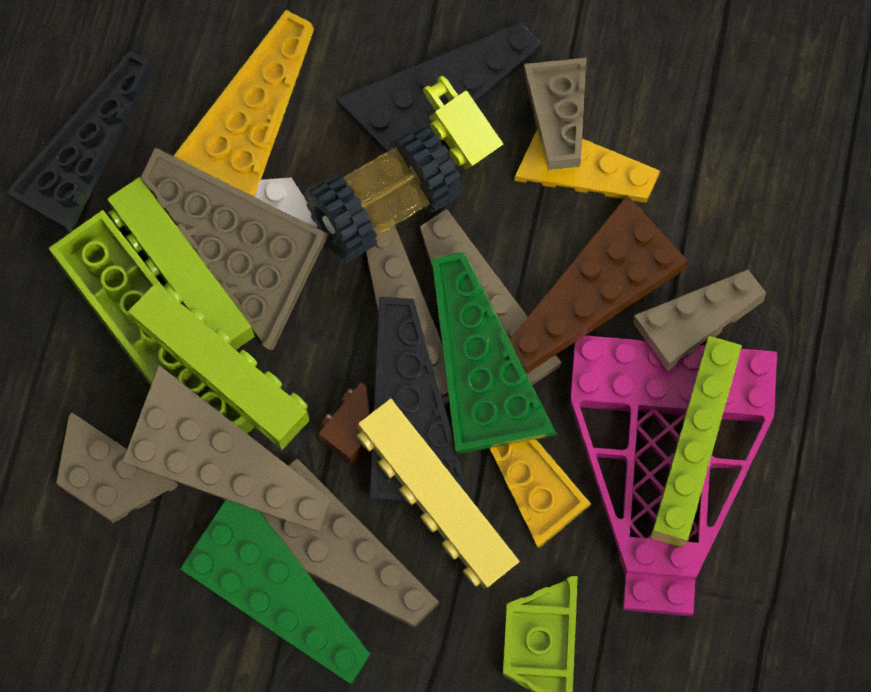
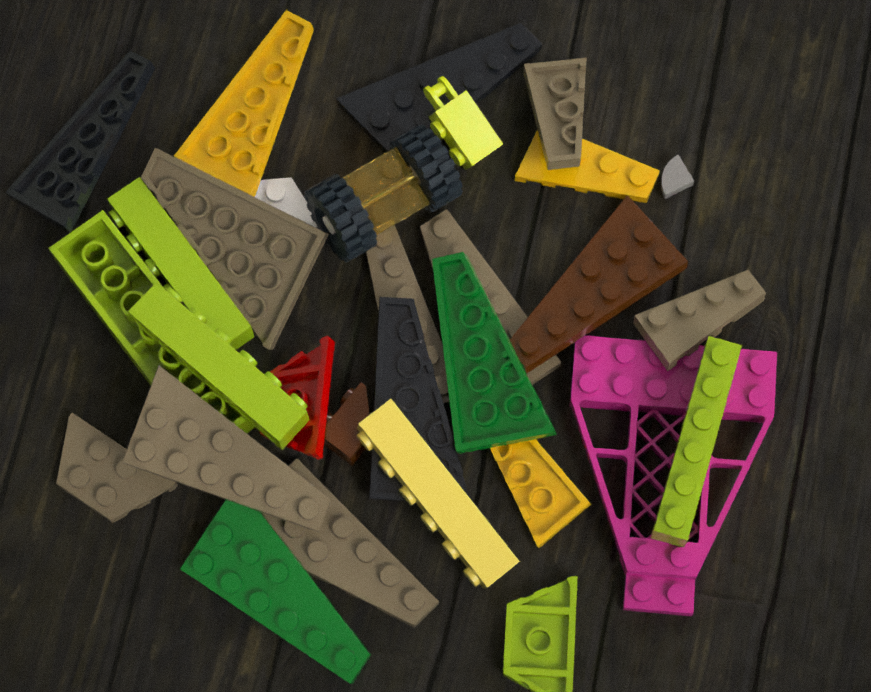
none -> red wing [260,336,335,459]
none -> light grey tile [661,154,694,199]

